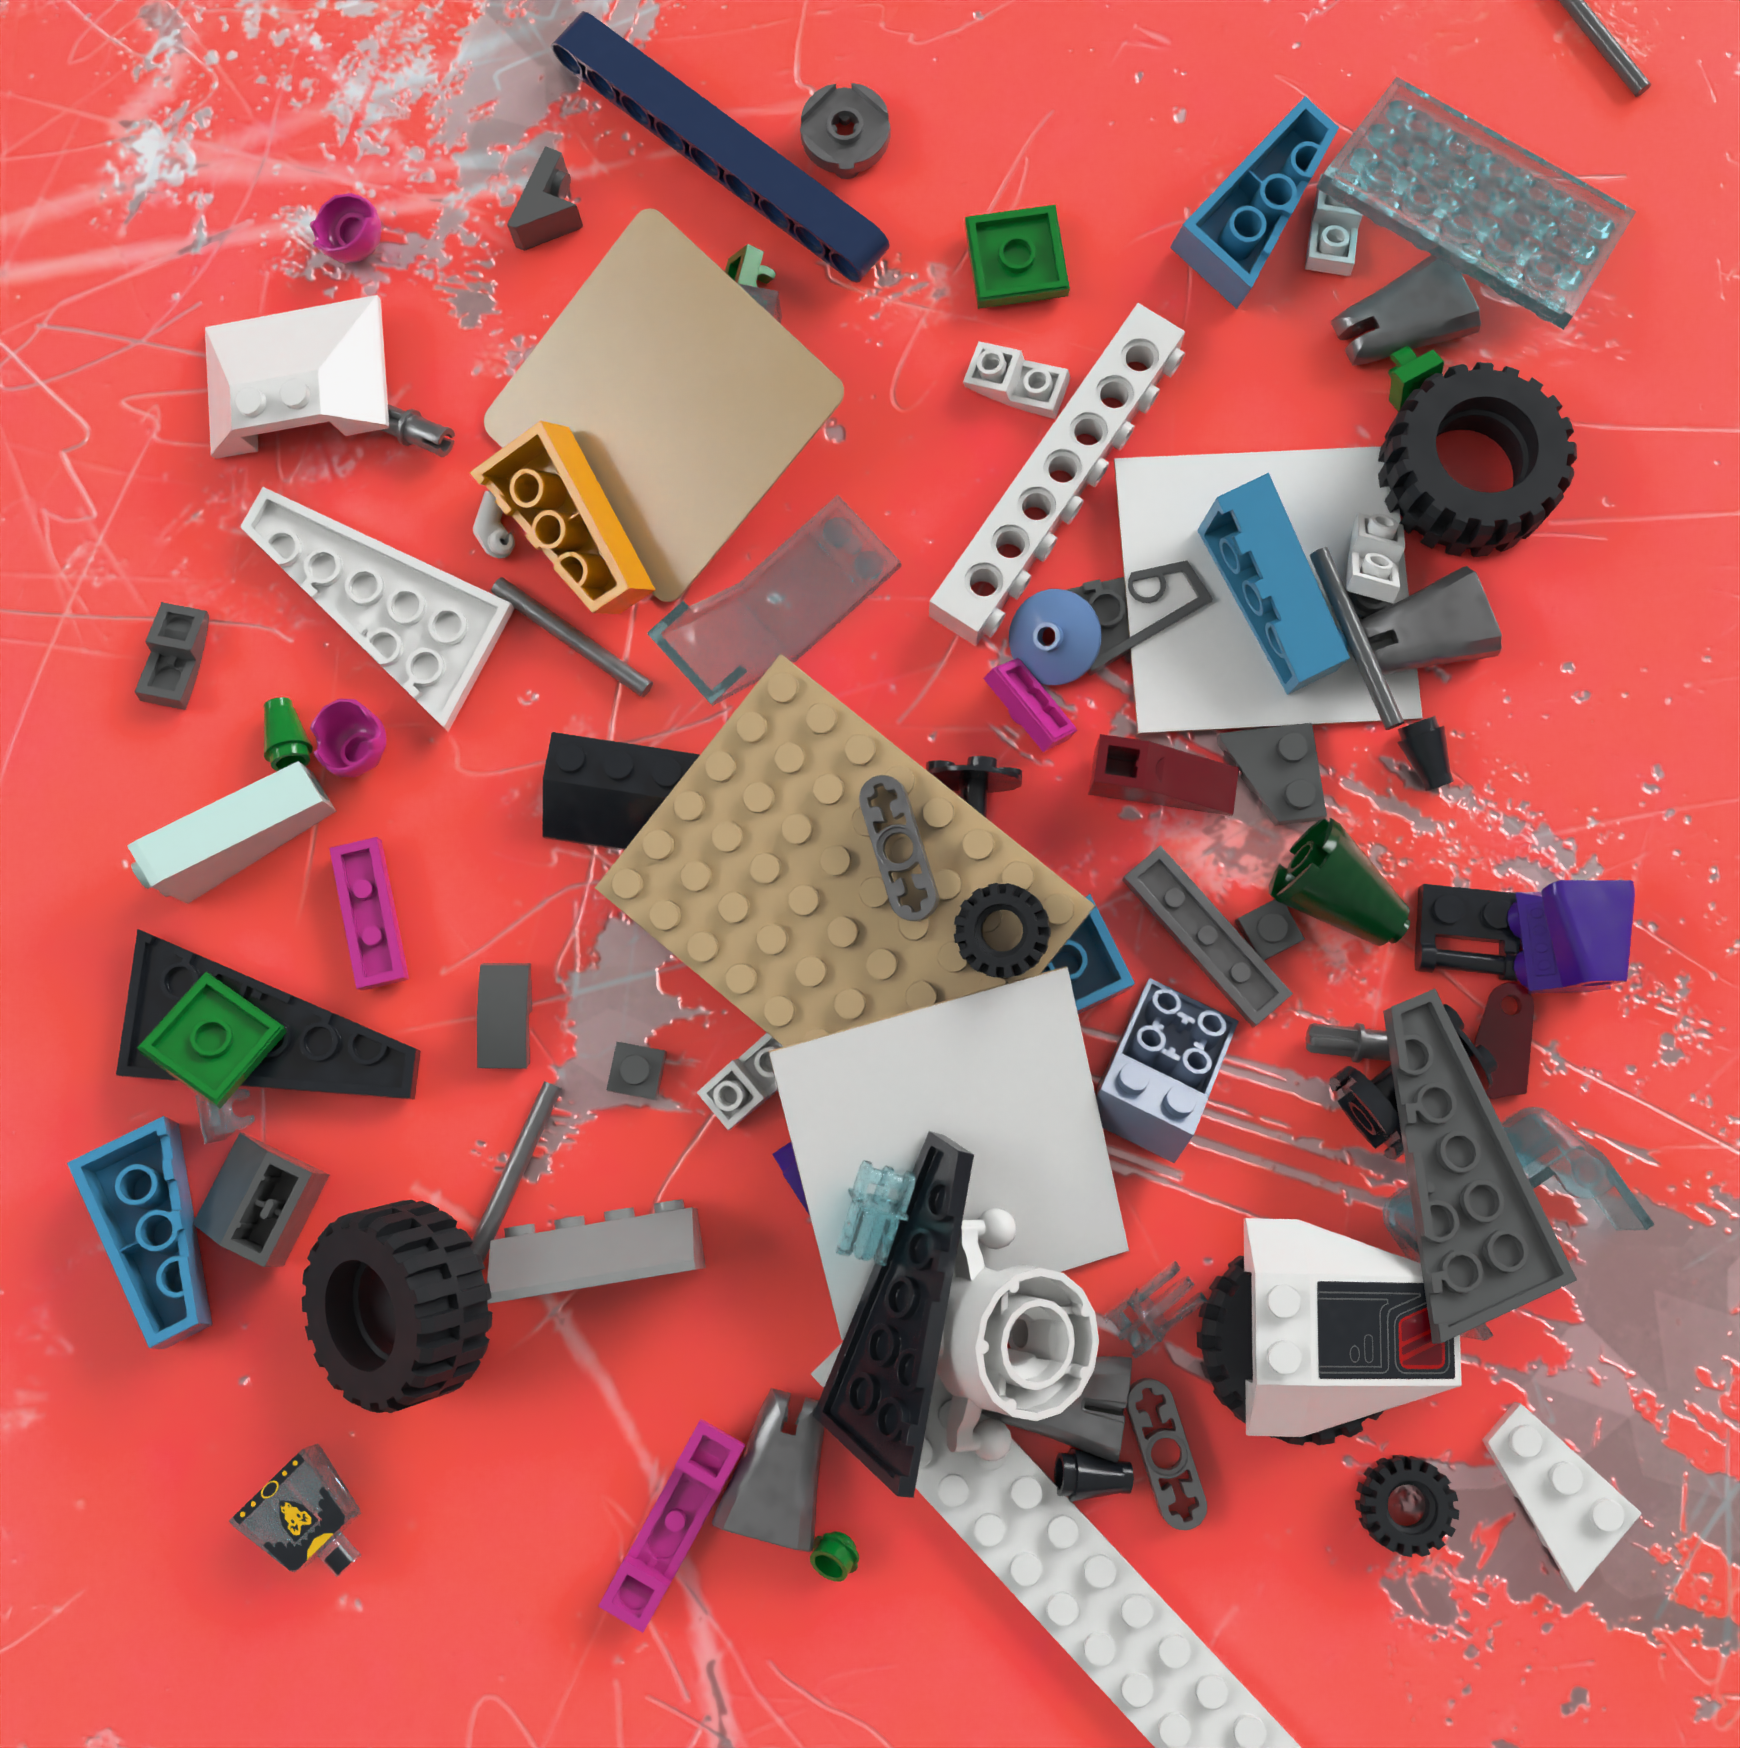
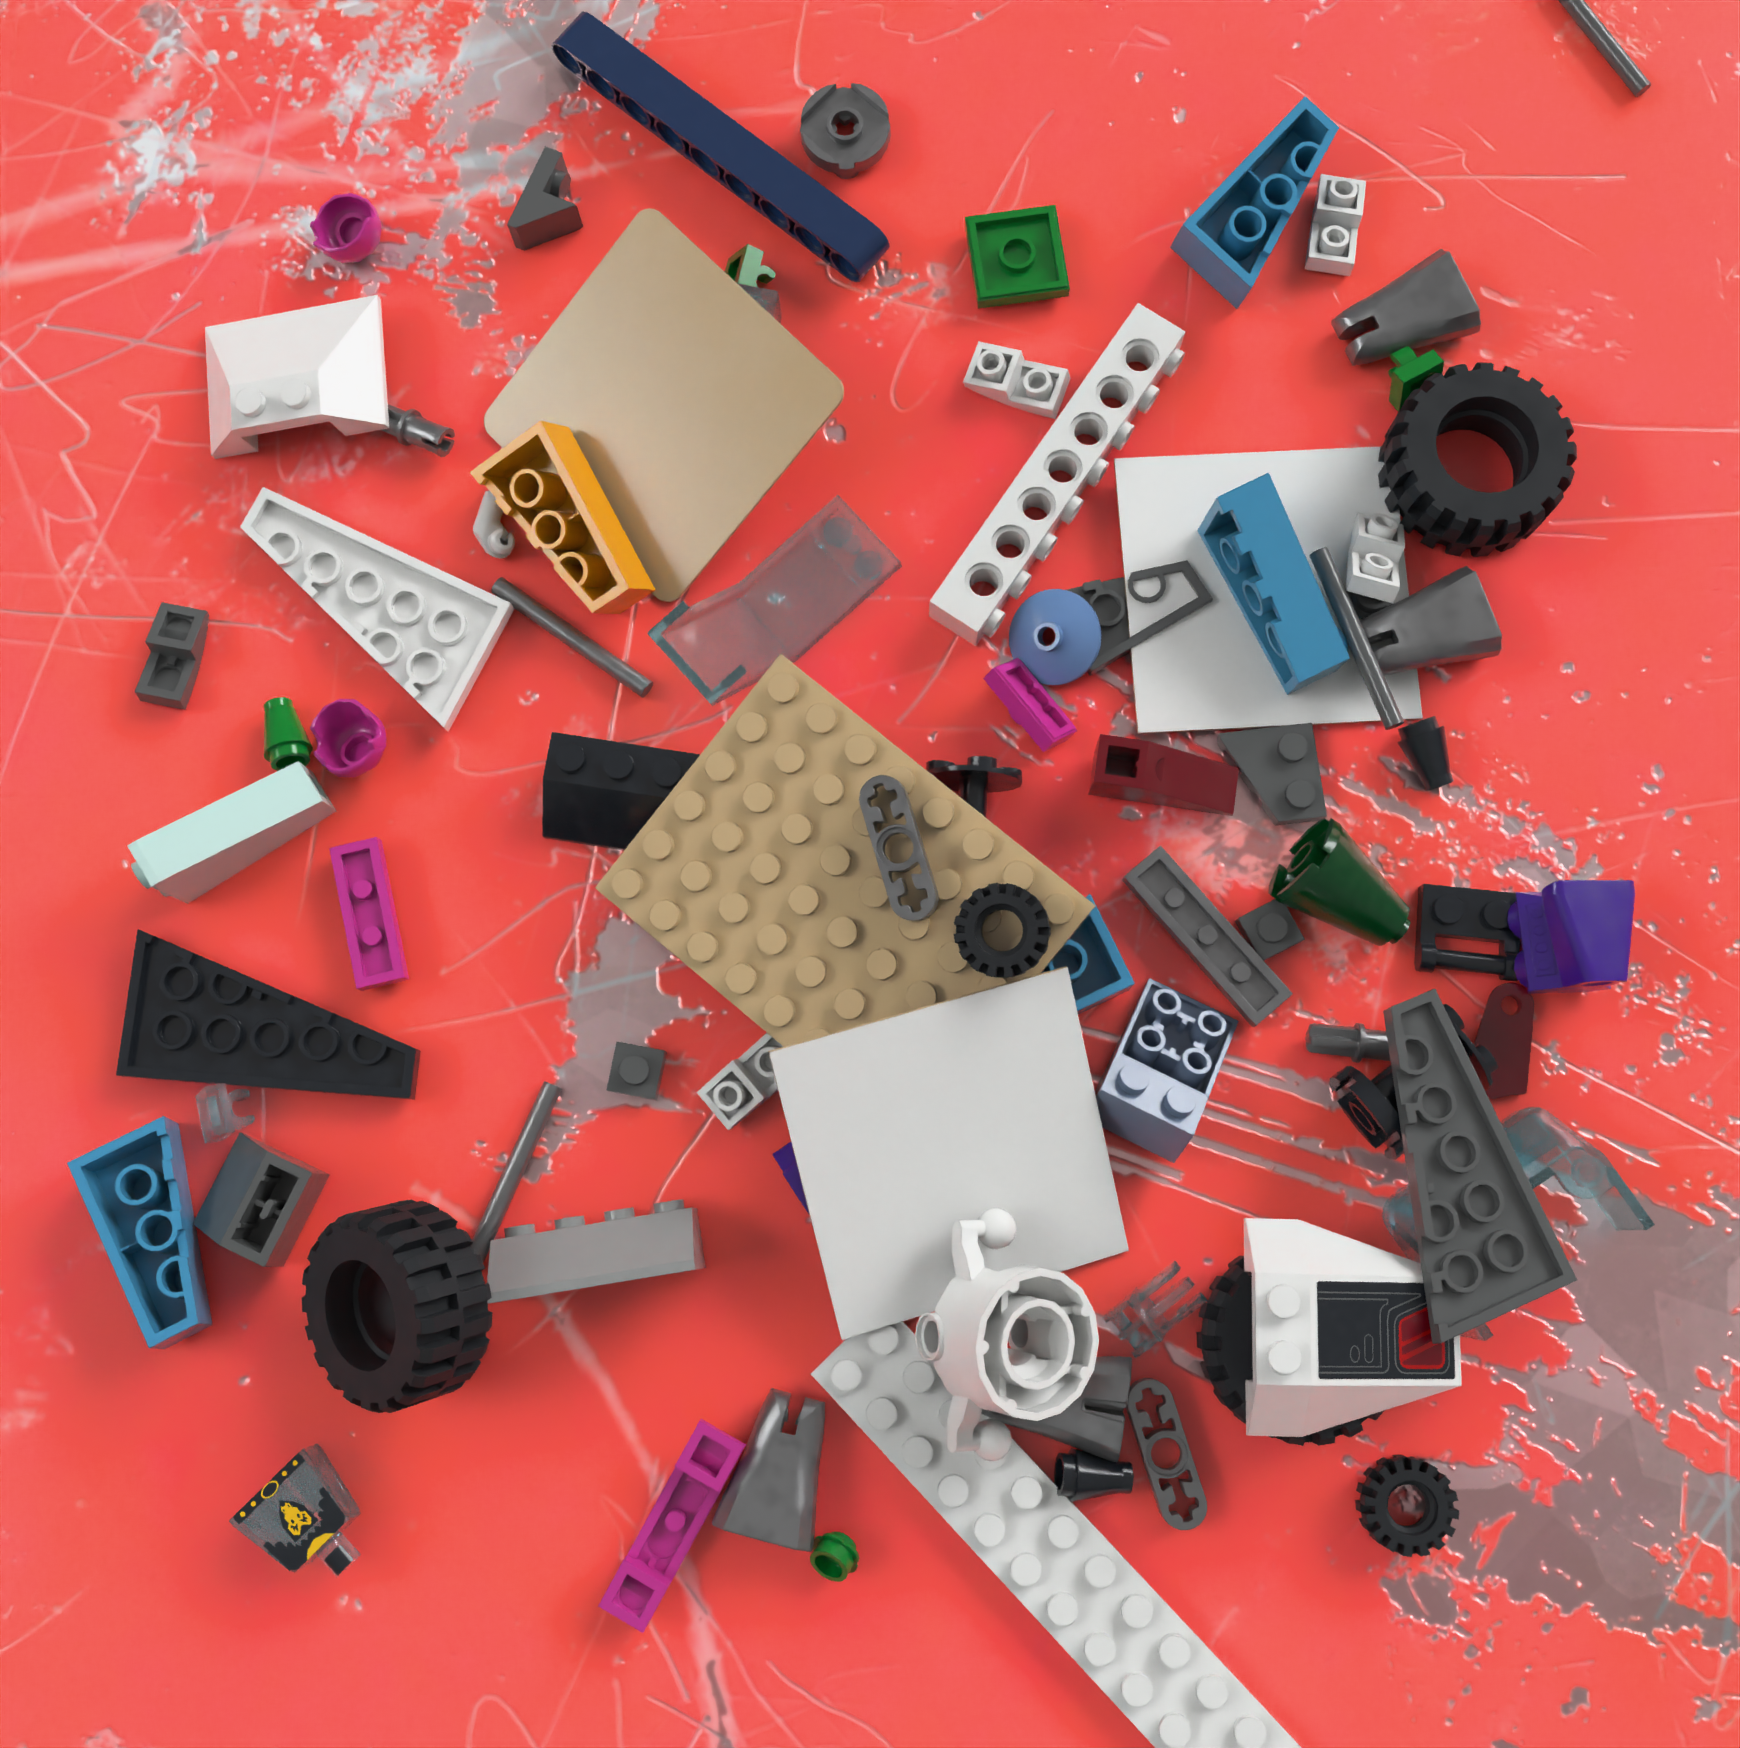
green plate [137,972,287,1110] -> none
dark grey slope [477,963,533,1069] -> none
black wing [813,1131,974,1498] -> none
clear light blue arm [836,1160,915,1266] -> none
clear light blue plate [1316,76,1636,330] -> none
white wing [1482,1402,1642,1593] -> none

